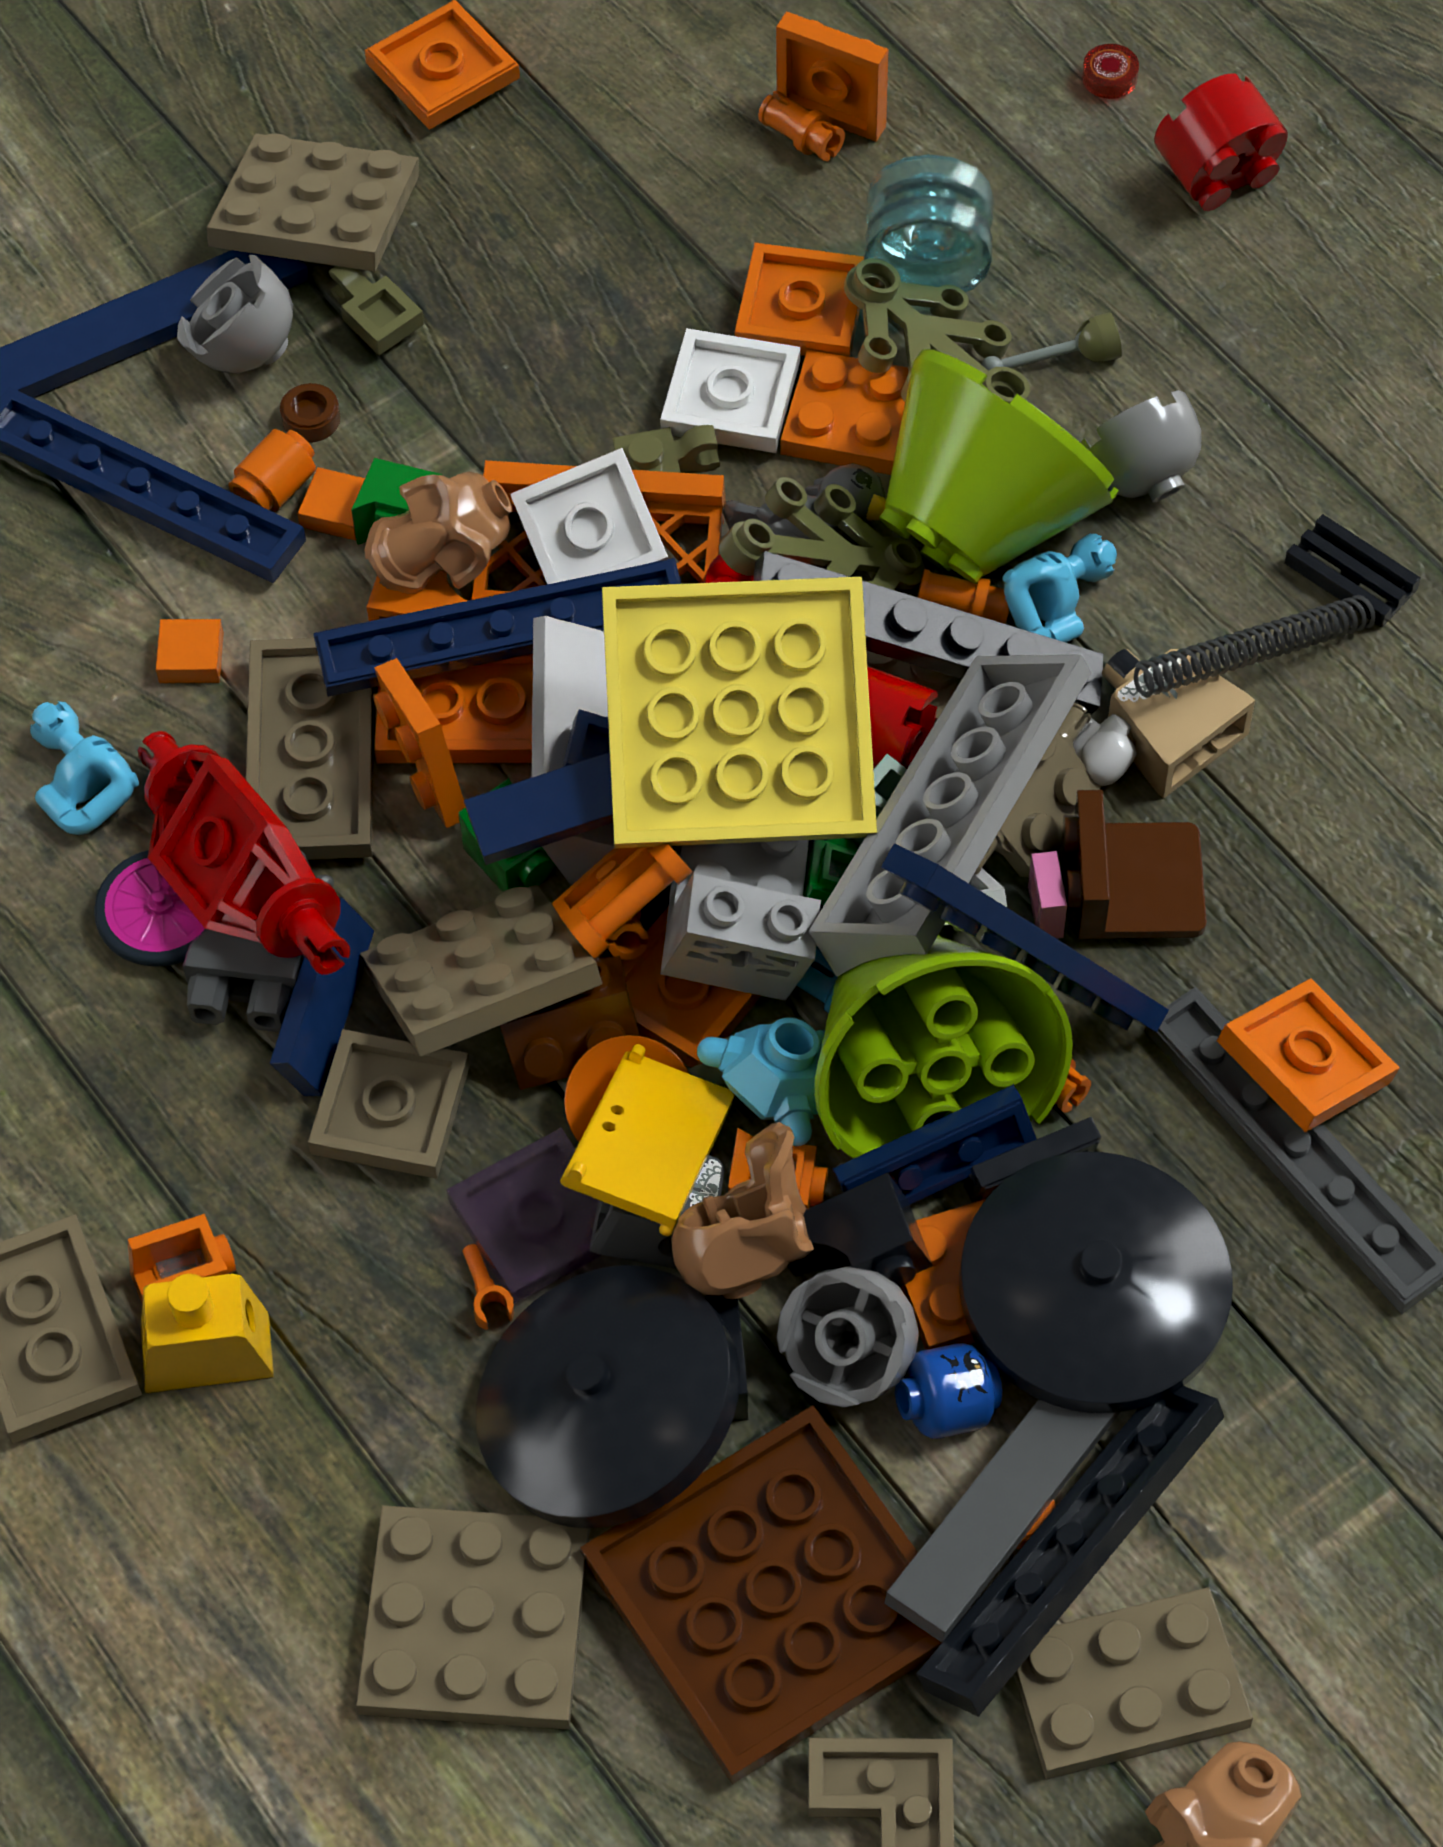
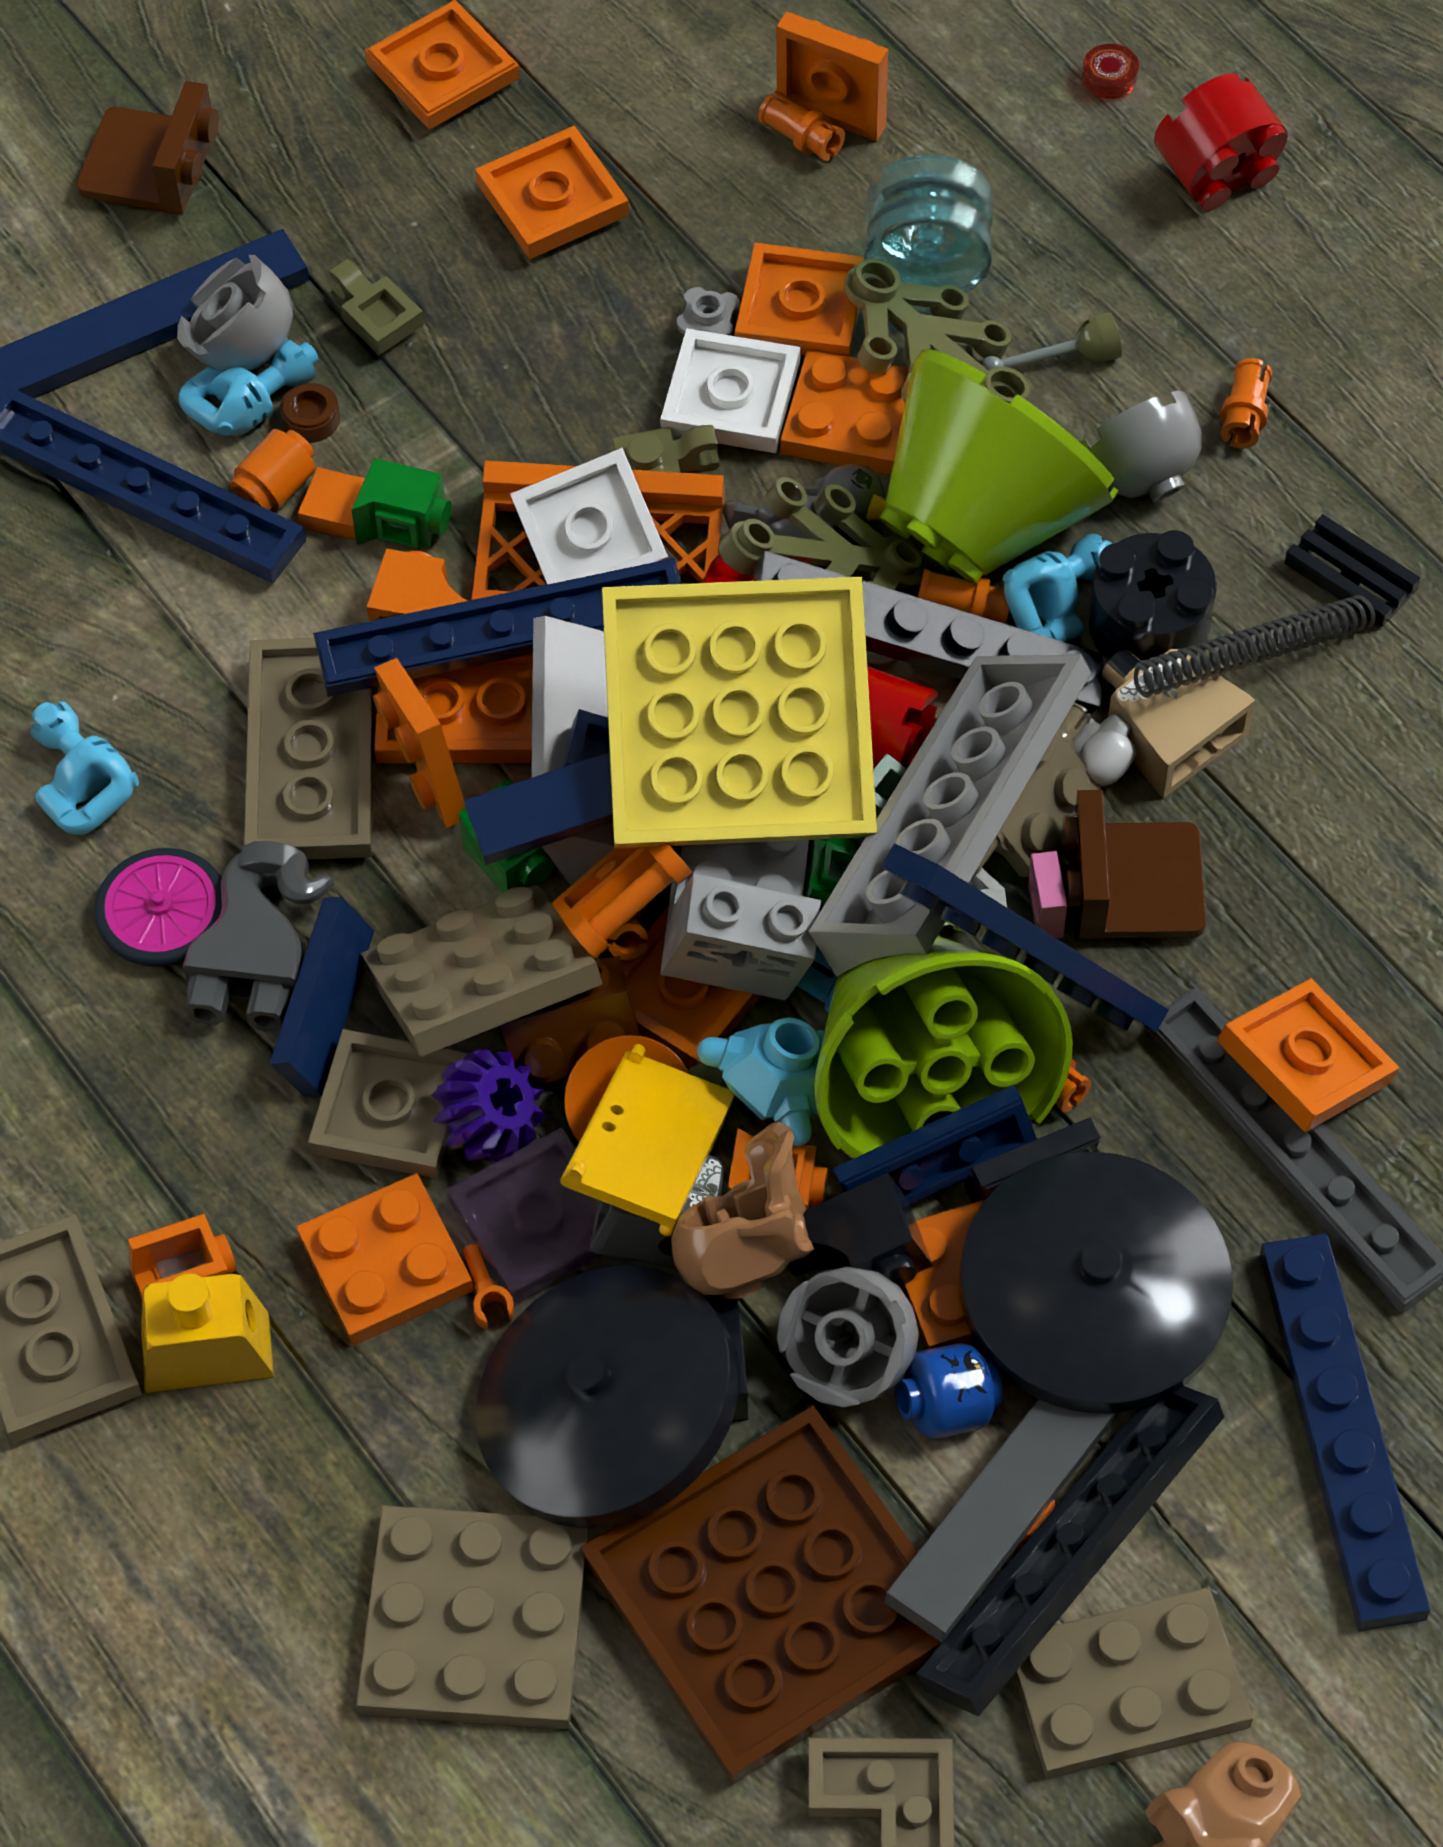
red plate [138,731,350,975] -> none
orange tile [156,619,224,683] -> none
dark tan plate [207,133,419,272] -> none
medium nougat head [364,471,512,594] -> none
none -> reddish brown bracket [77,81,219,215]
none -> medium azure piece [178,340,319,436]
none -> orange plate [296,1173,474,1346]
none -> dark purple gear [431,1049,547,1162]
none -> orange plate [475,125,629,260]
none -> light grey plate [677,287,740,336]
none -> black brick [1089,530,1217,661]
none -> orange pin [1220,358,1272,449]
none -> dark blue plate [1259,1233,1431,1632]

